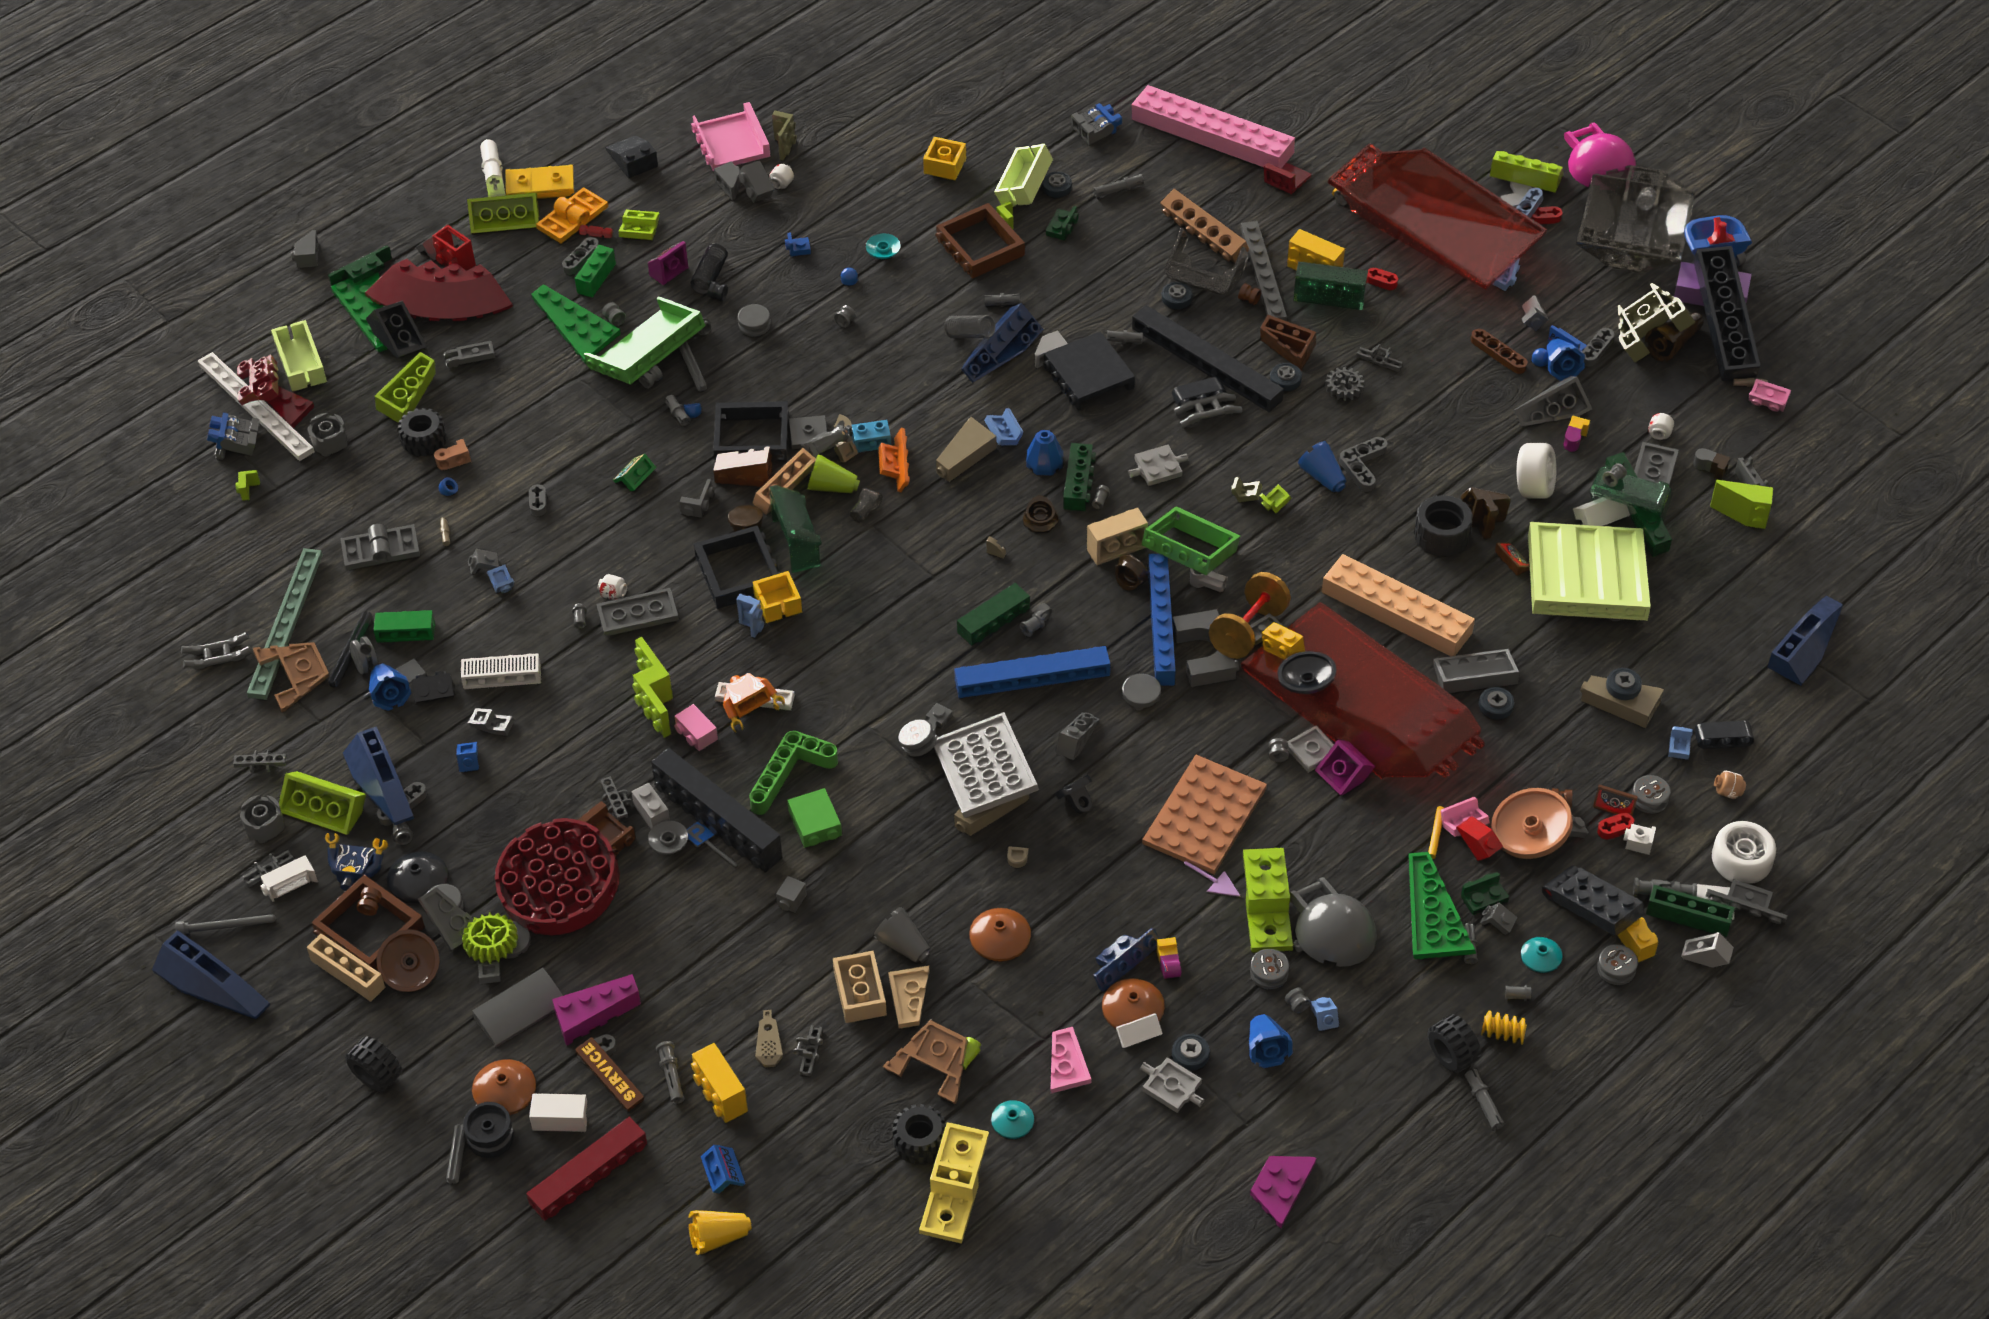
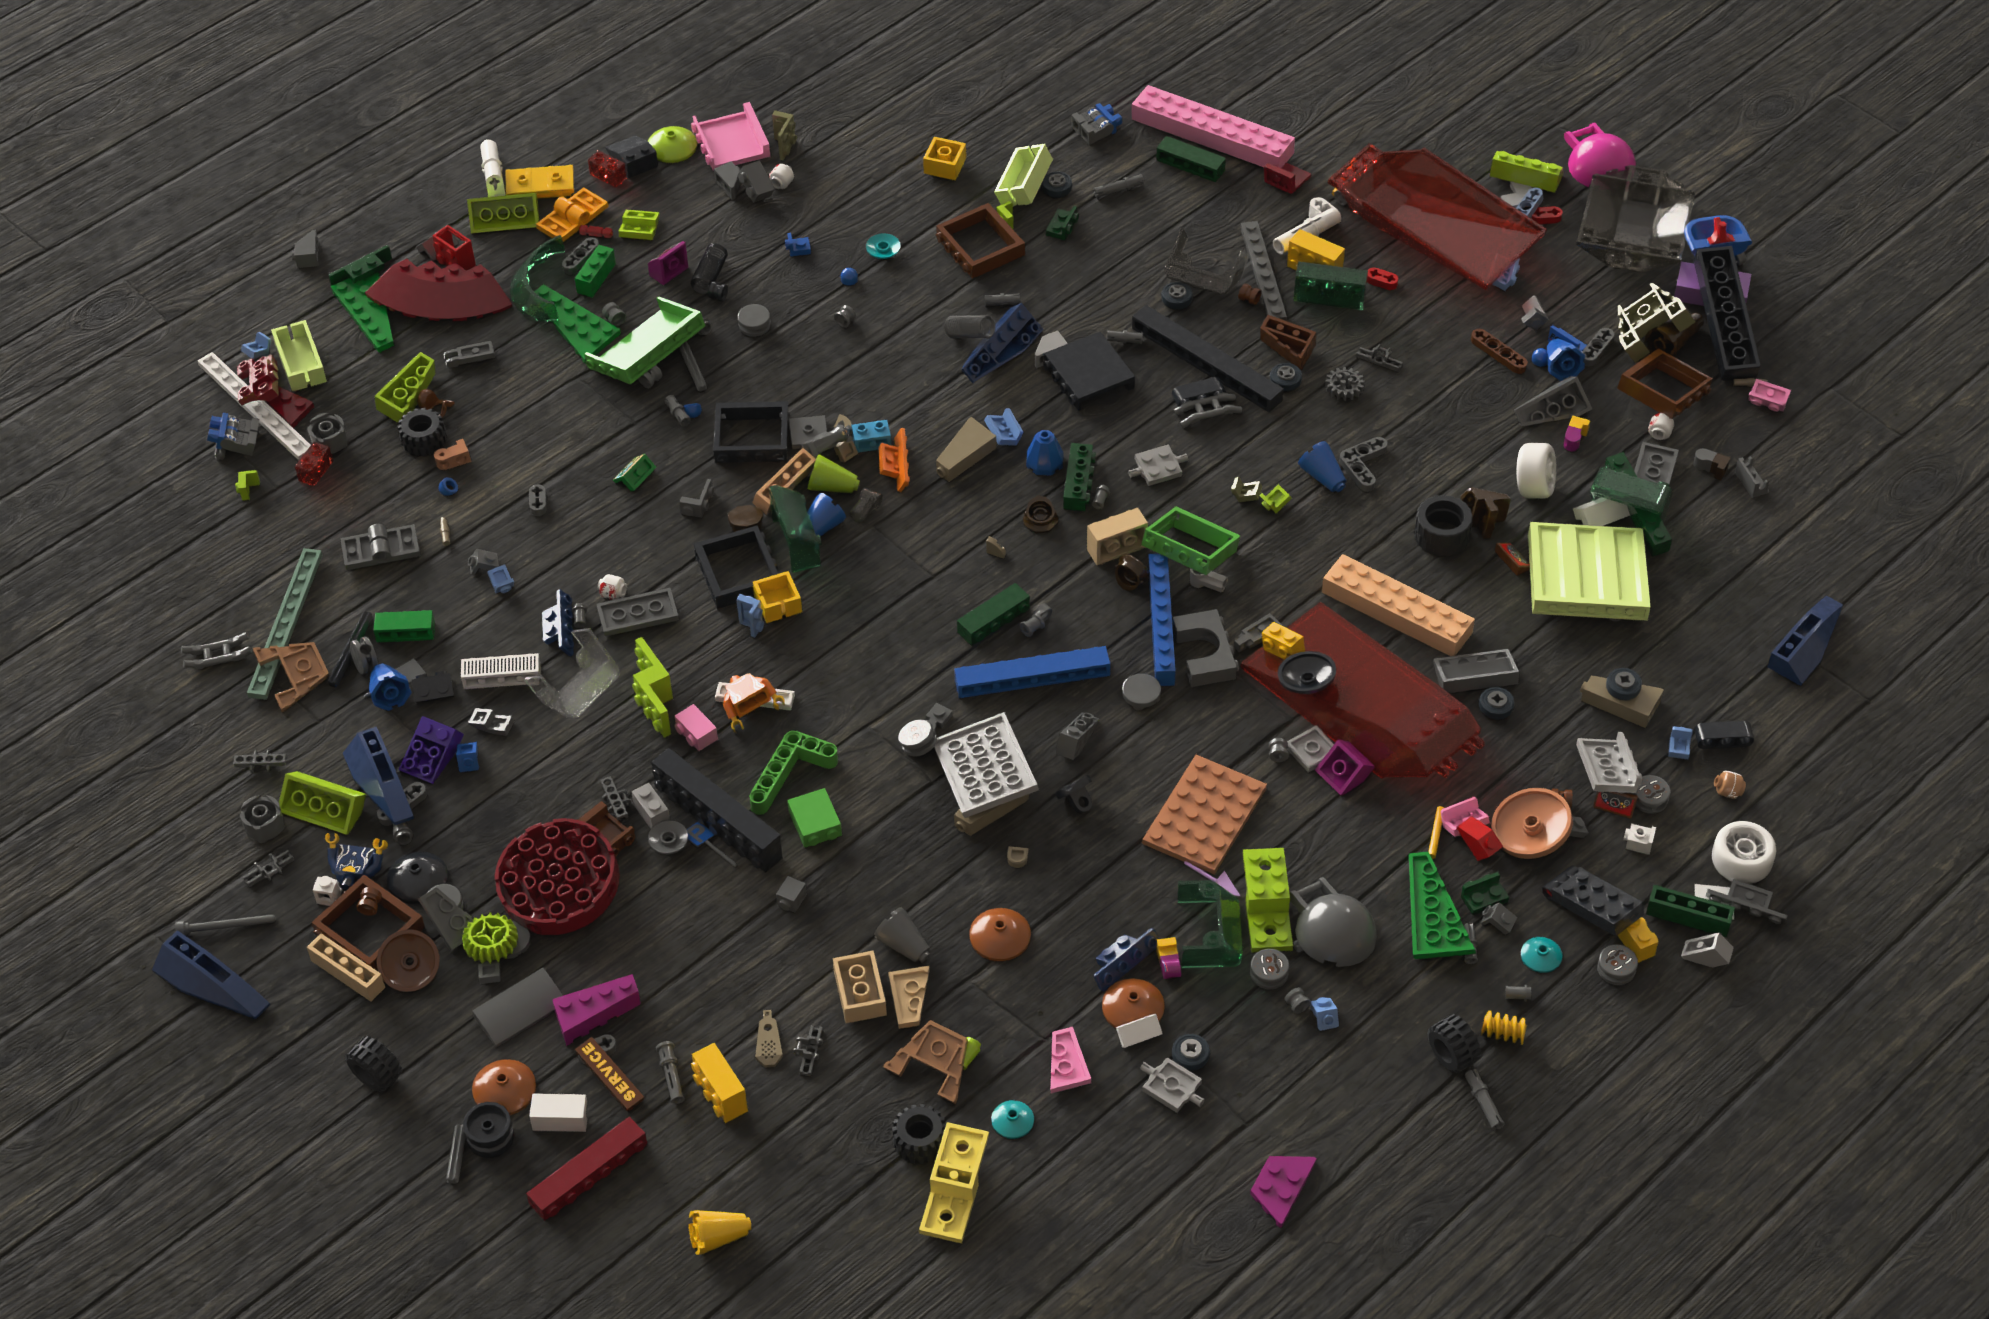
white window [260,856,318,902] -> none
black slope [366,300,427,358] -> none
blue panel [701,1145,745,1194] -> none
reddish brown wedge [713,447,772,487] -> none
medium nougat brick [1160,189,1250,264] -> none
pearl gold piece [1208,572,1291,659] -> none
blue cone [1249,1014,1293,1068] -> none
red beam [1597,813,1634,840] -> none
dark grey bush [1602,463,1627,487] -> none
dark grey piece [1633,877,1697,897] -> none
clear wheel [1637,187,1657,210] -> none
lime slope [1710,480,1773,529] -> none
none -> medium blue bracket [241,332,271,359]
none -> clear red brick [295,442,333,486]
none -> white brick [313,876,342,906]
none -> dark purple slope [399,716,464,784]
none -> reddish brown piece [417,389,455,418]
none -> clear green windscreen [510,235,565,322]
none -> clear windscreen [524,628,620,719]
none -> dark blue bracket [542,589,574,657]
none -> clear red brick [588,150,626,187]
none -> lime dish [648,126,697,163]
none -> blue cone [796,493,846,544]
none -> dark green brick [1156,136,1226,182]
none -> clear green windscreen [1177,880,1243,968]
none -> white piece [1273,198,1341,254]
none -> light grey bracket [1576,732,1642,793]
none -> reddish brown window [1617,348,1713,419]

